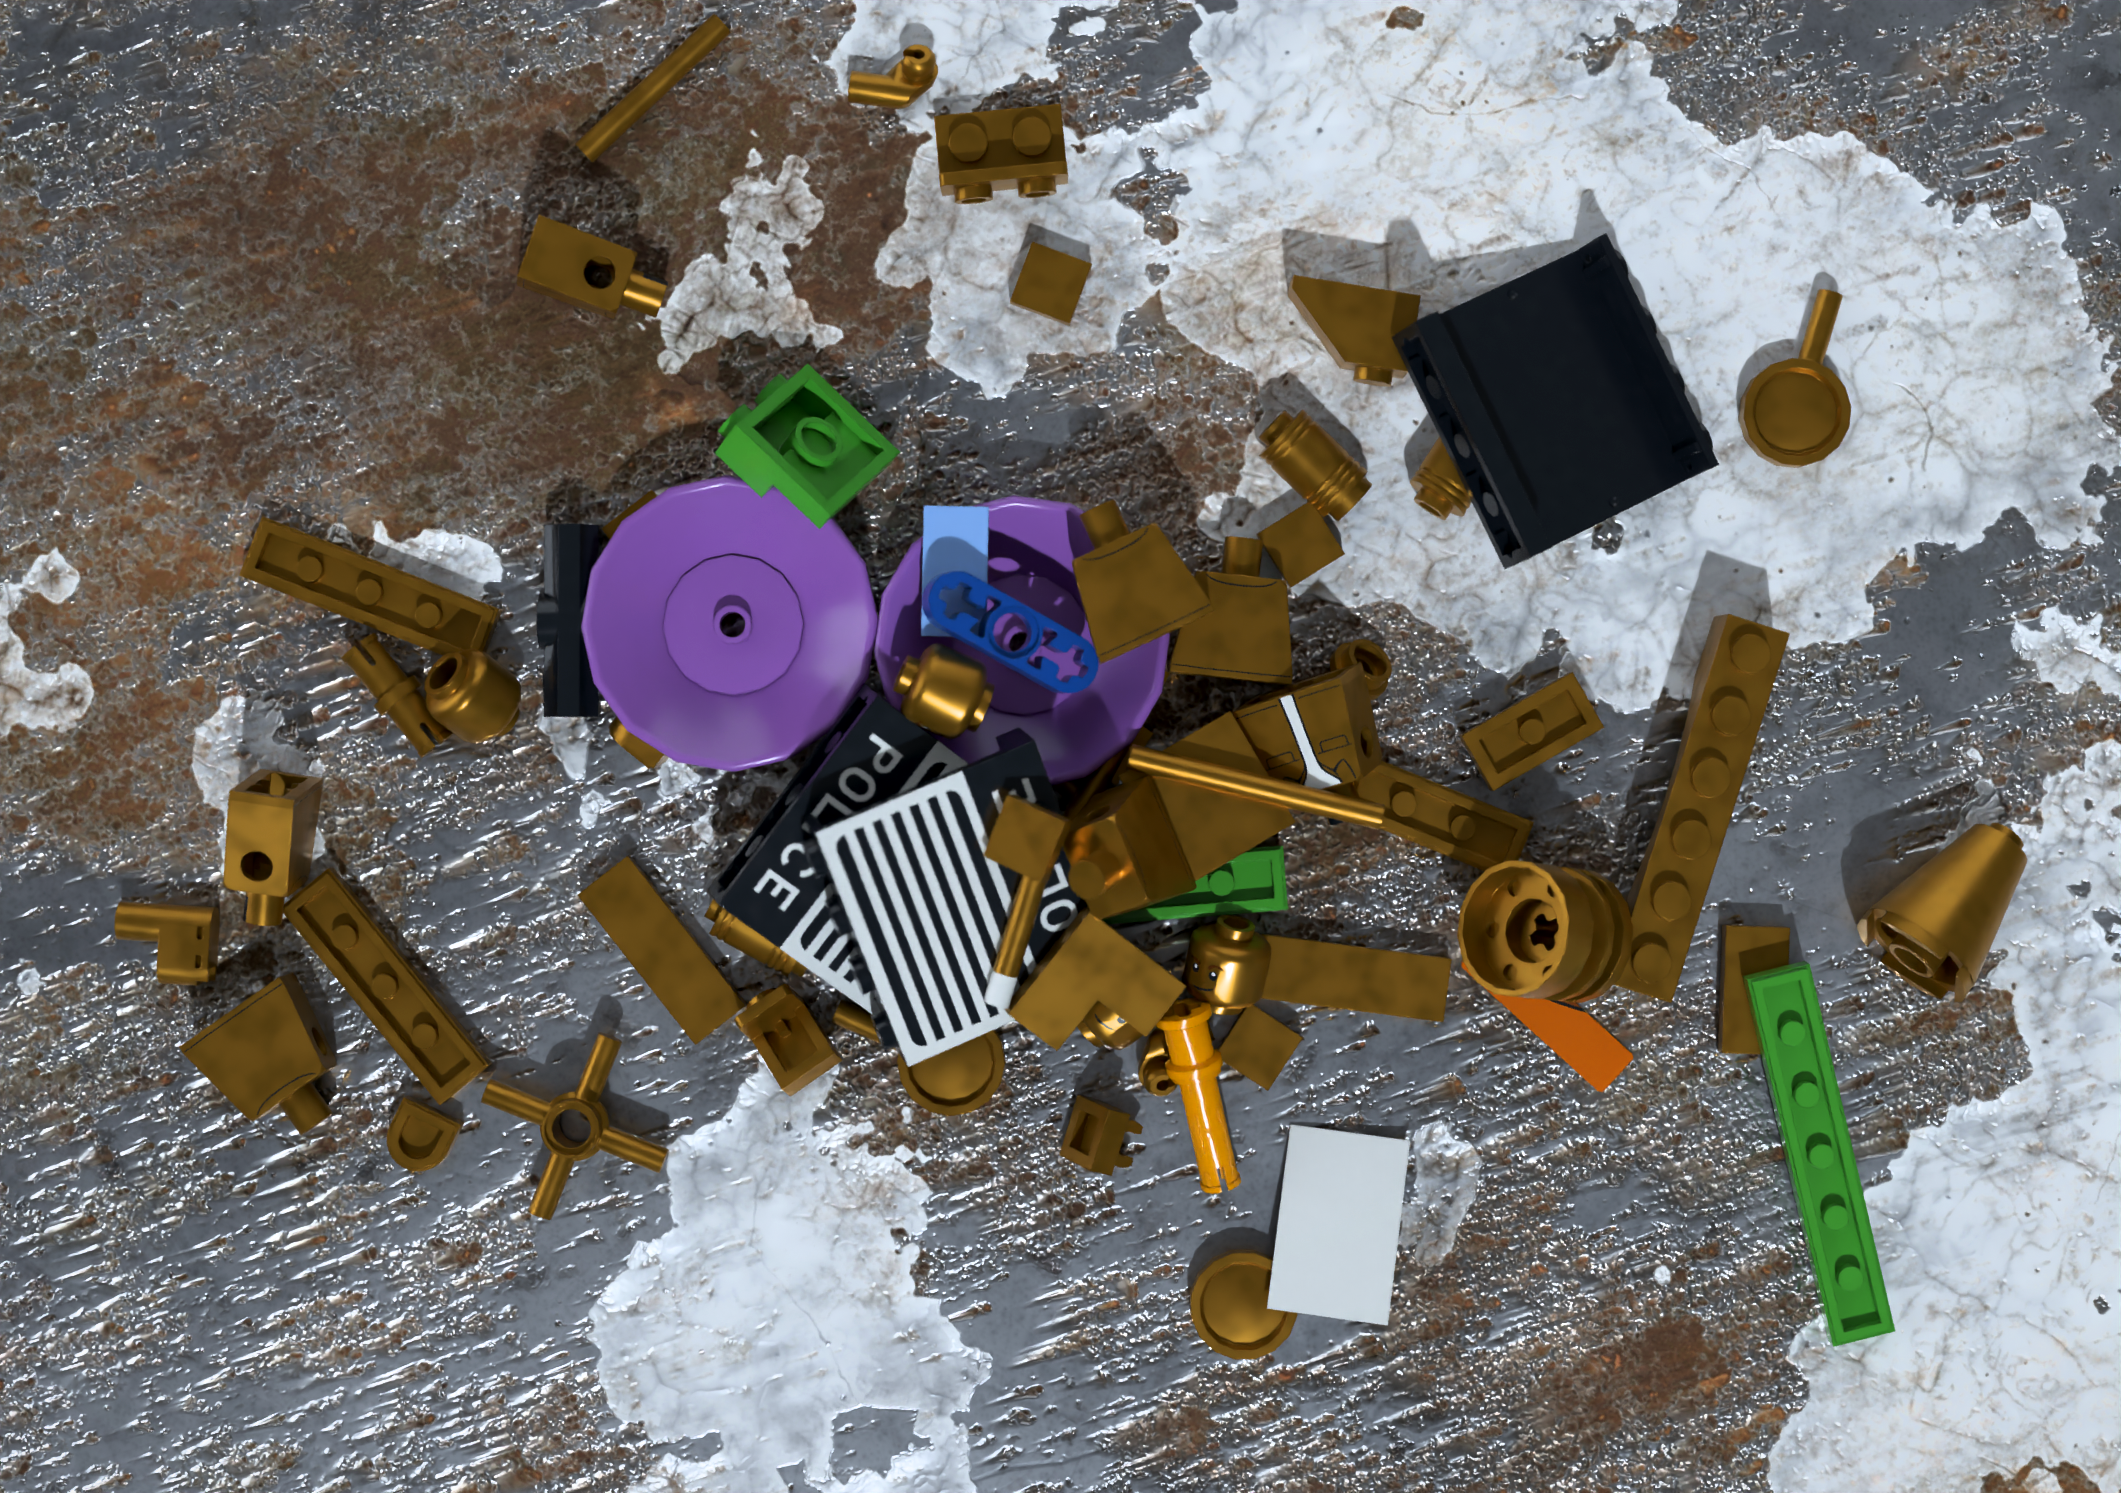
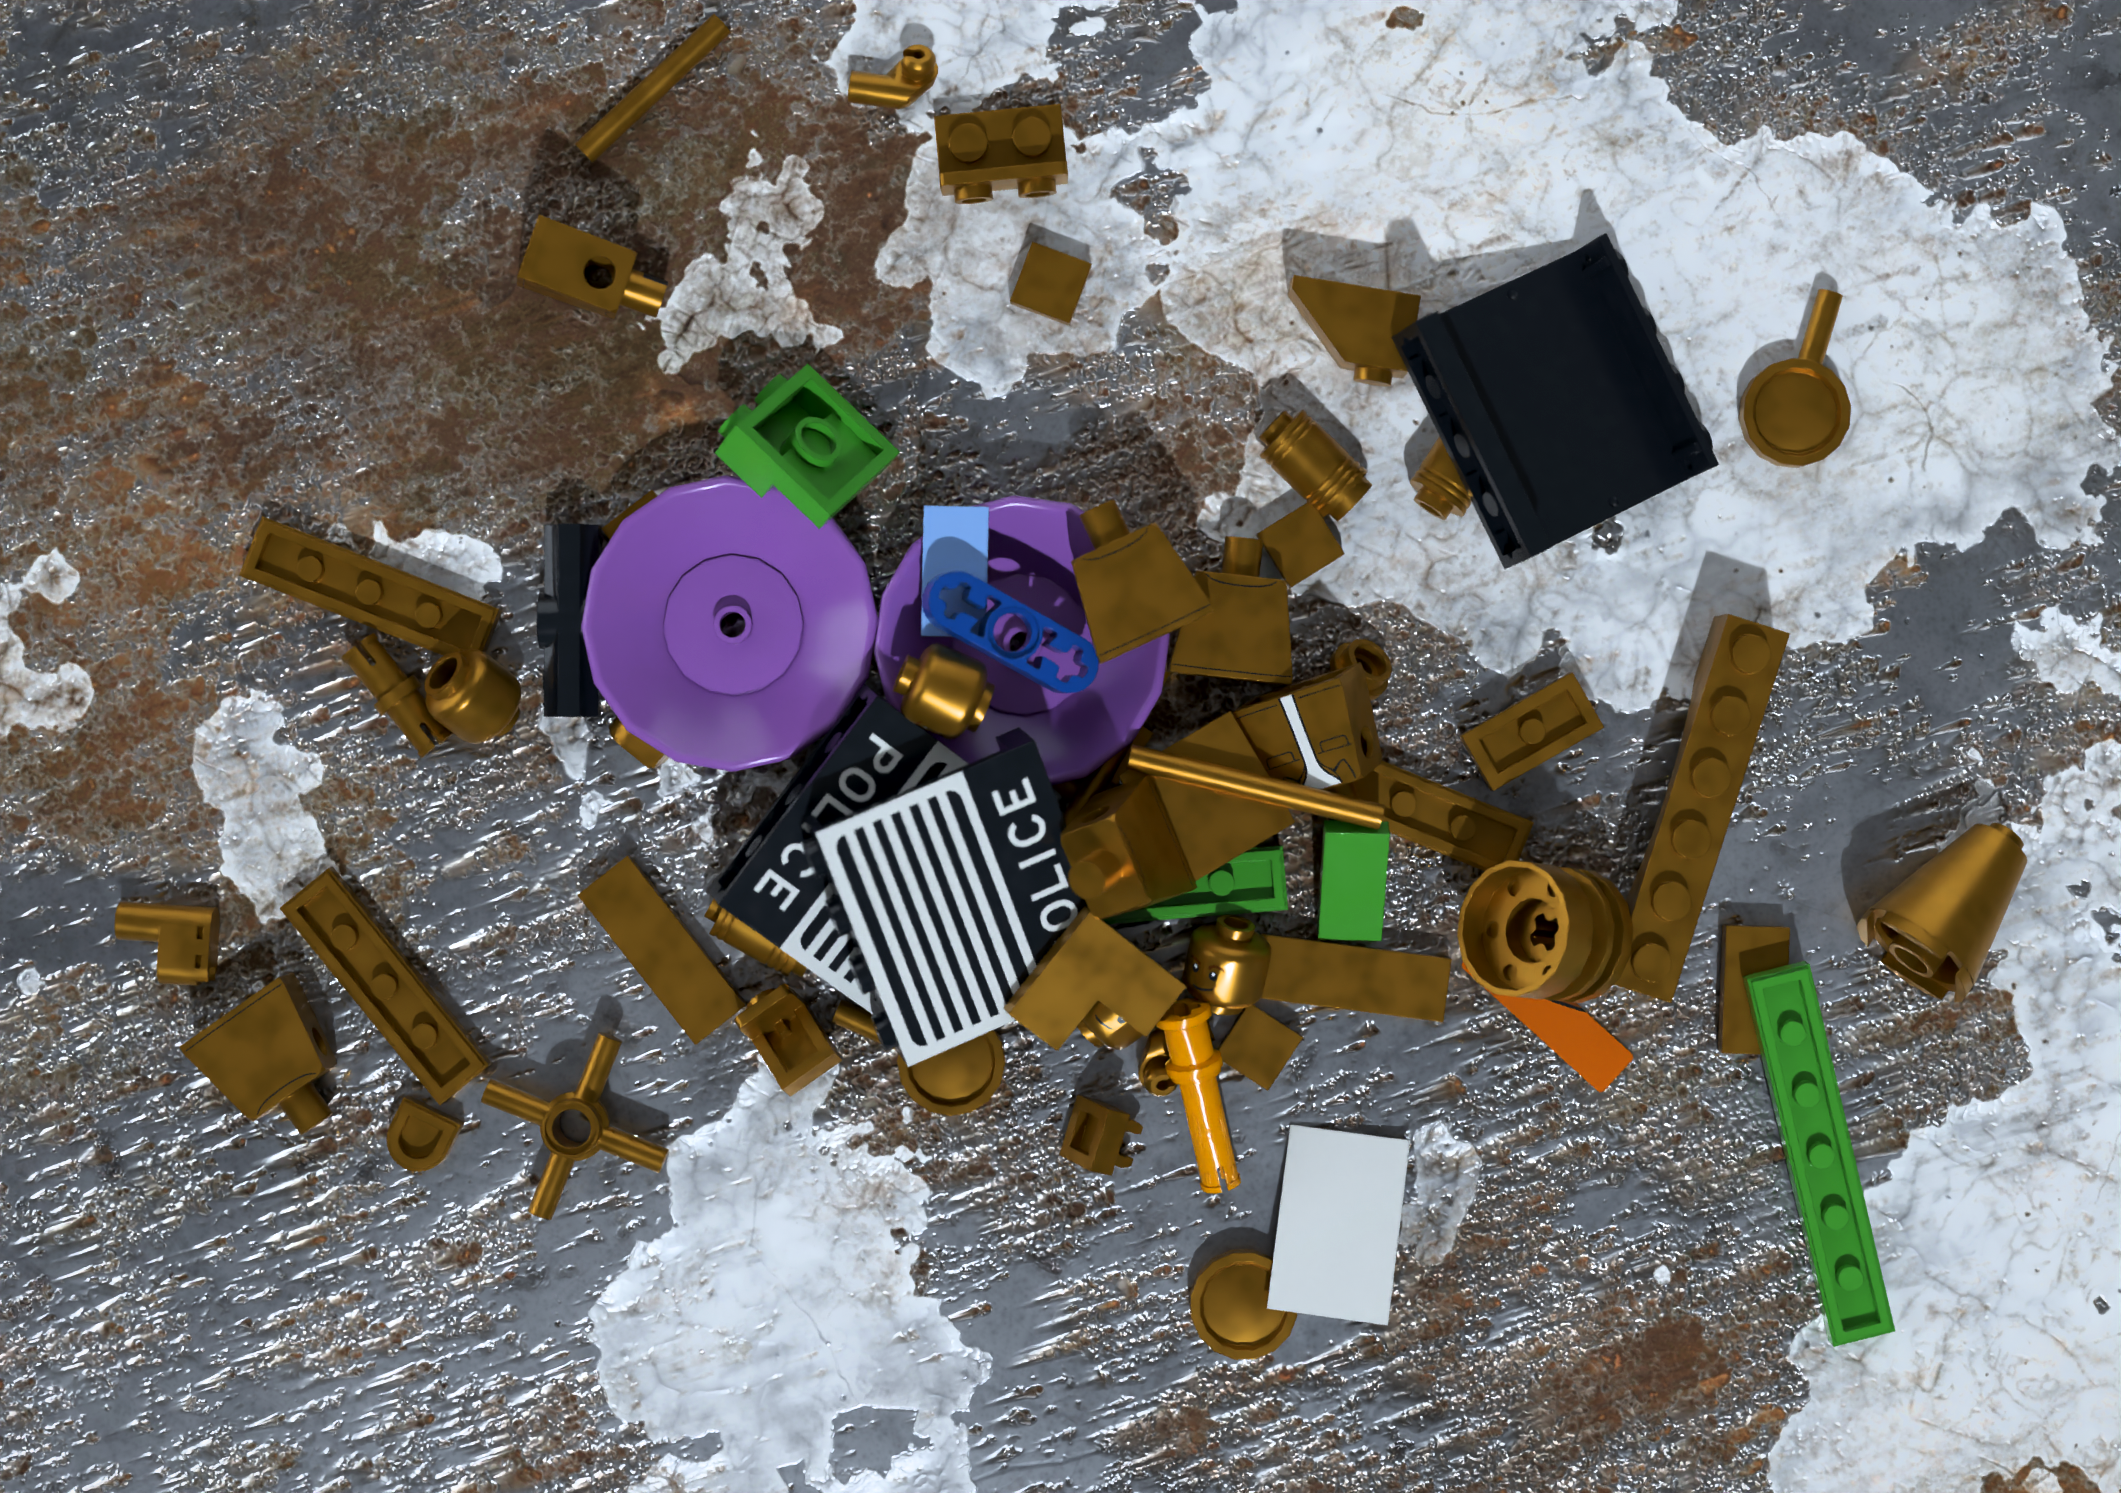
pearl gold torso [223,769,323,926] -> none
pearl gold tile [983,794,1072,883] -> none
pearl gold bar [983,874,1047,1009] -> none
none -> bright green tile [1317,820,1390,941]

